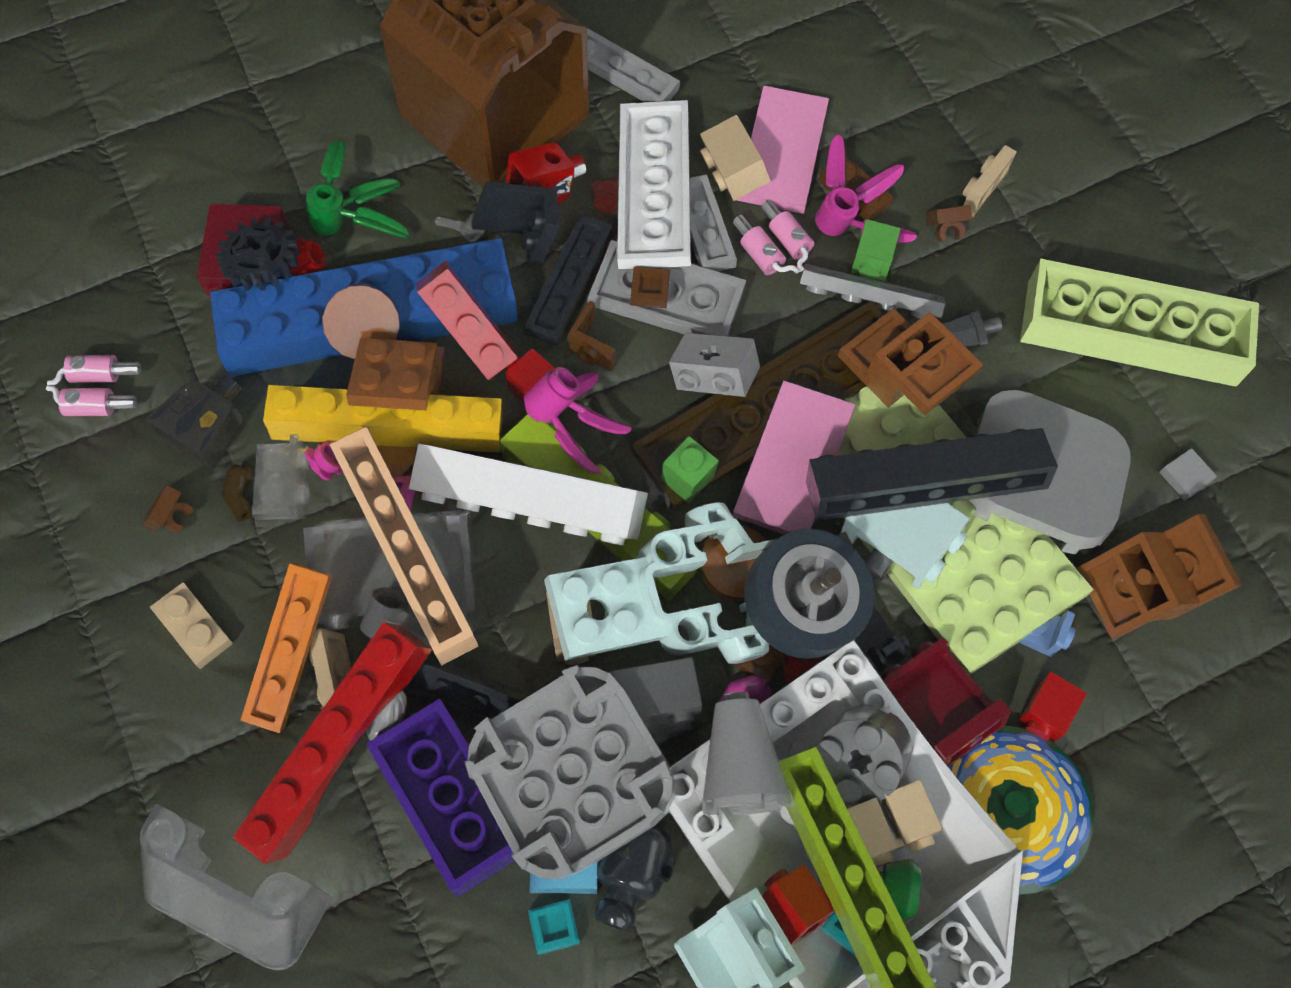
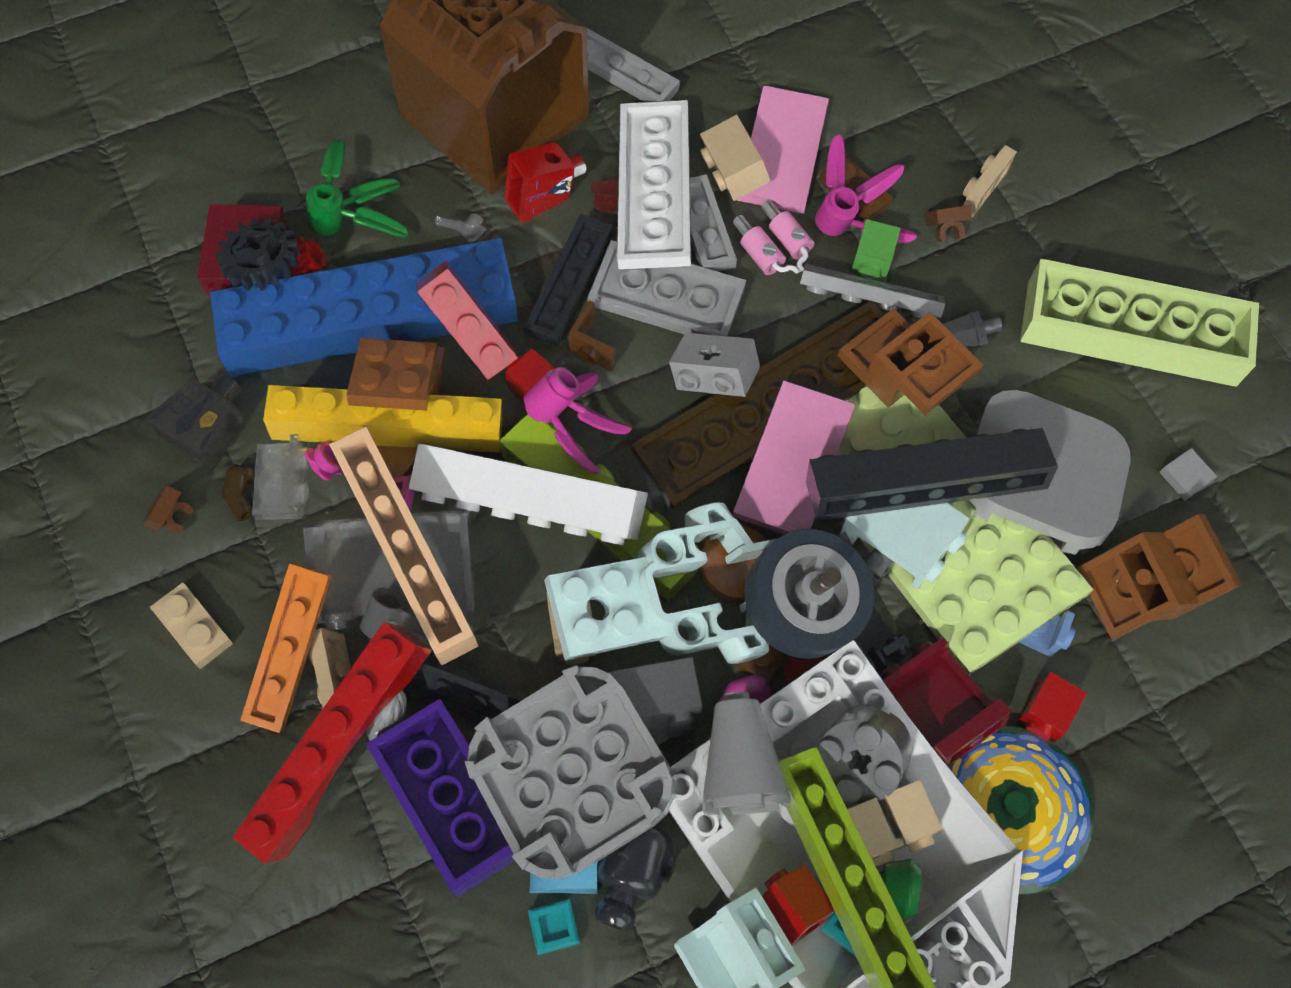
bright pink piece [46,355,141,416] -> none
clear windscreen [140,803,333,971] -> none
tile [322,284,399,359] -> none
black bracket [471,181,560,266] -> none
reddish brown plate [630,267,670,309] -> none
bright green brick [660,436,719,504] -> none

